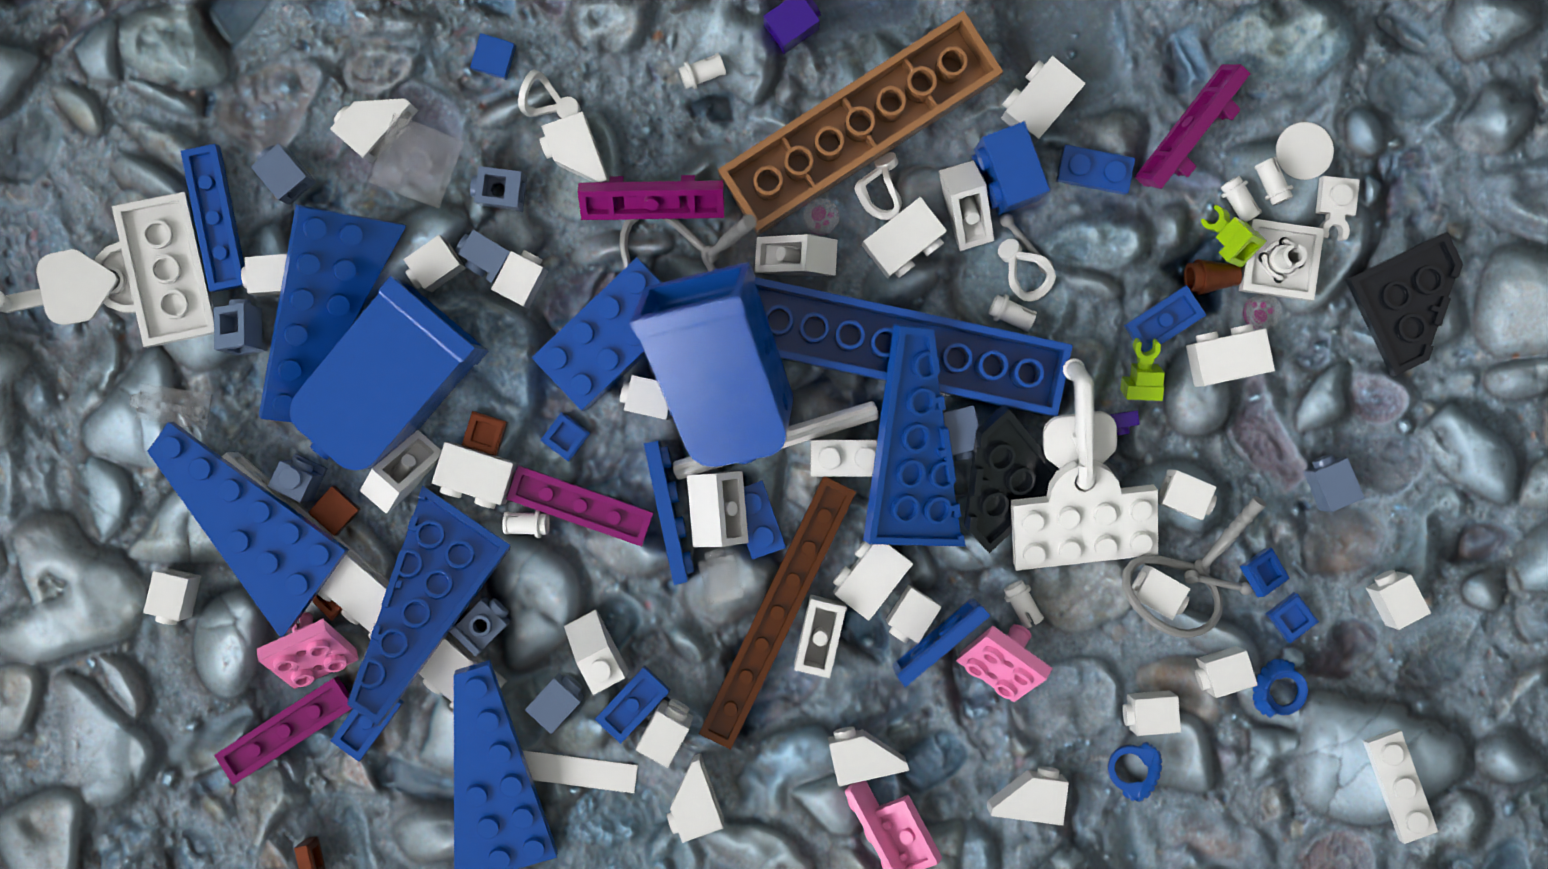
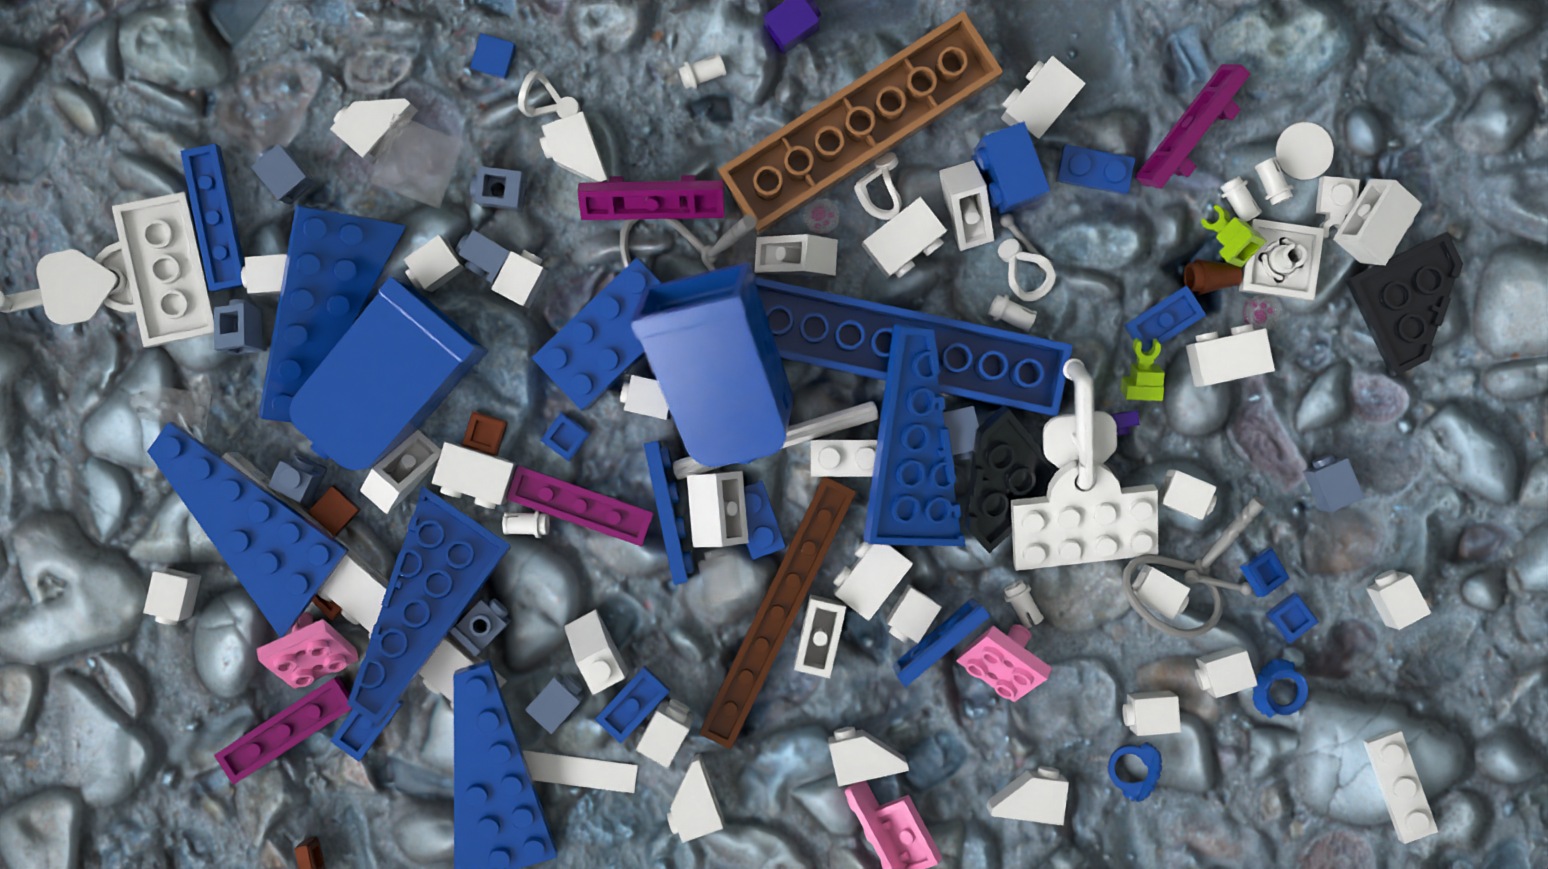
none -> white brick [1333,179,1423,266]

